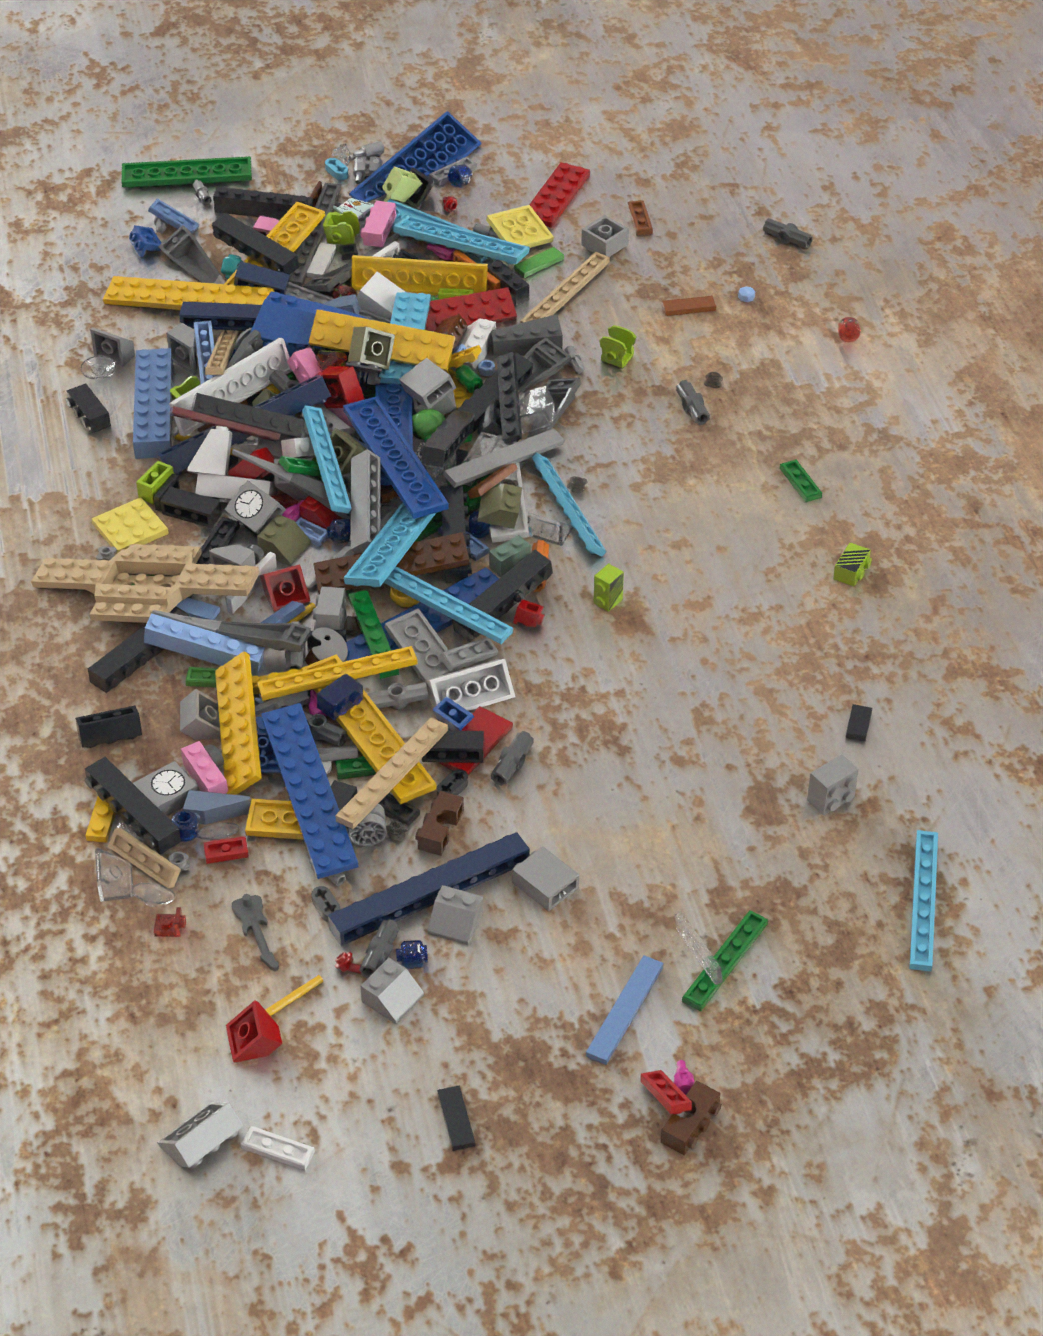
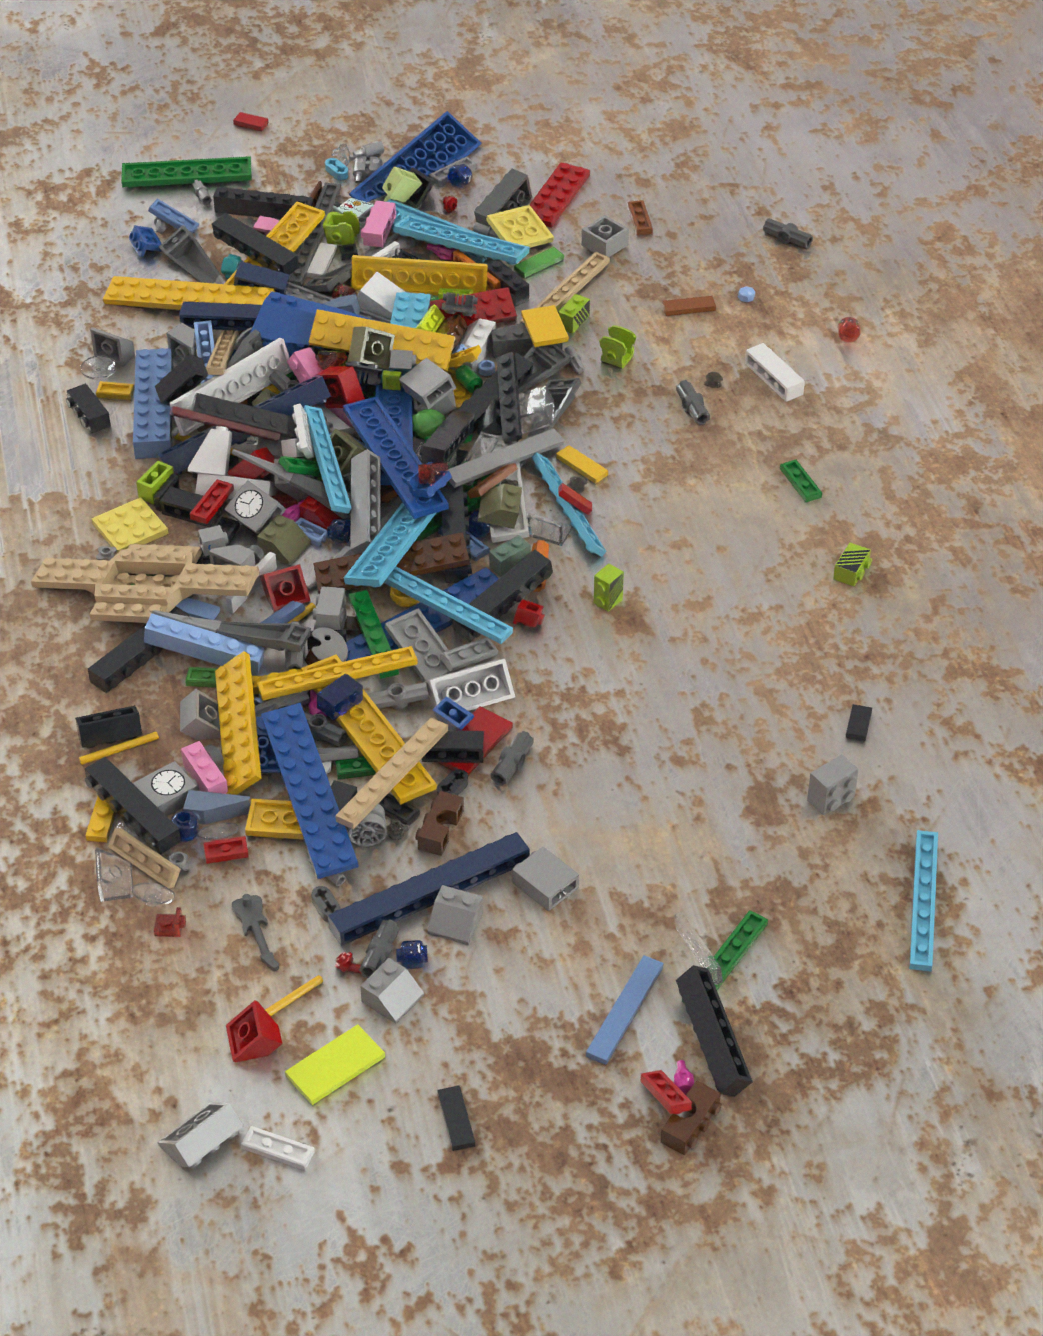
none -> yellow bar [79,731,159,765]
none -> yellow tile [96,381,135,400]
none -> black brick [155,354,209,406]
none -> red plate [190,479,234,524]
none -> light grey brick [198,525,229,556]
none -> red tile [233,112,269,131]
none -> neon yellow tile [285,1024,385,1105]
none -> white plate [292,404,314,459]
none -> lime plate [382,370,402,390]
none -> light grey brick [390,350,416,369]
none -> blue bracket [407,462,452,498]
none -> neon yellow tile [416,304,445,332]
none -> clear red bracket [418,463,448,484]
none -> dark grey hinge [442,292,478,316]
none -> dark grey wedge [474,168,532,227]
none -> yellow tile [521,305,569,347]
none -> yellow tile [556,445,608,484]
none -> lime brick [558,294,590,334]
none -> red tile [558,483,592,515]
none -> black brick [676,965,753,1097]
none -> white brick [745,343,805,402]

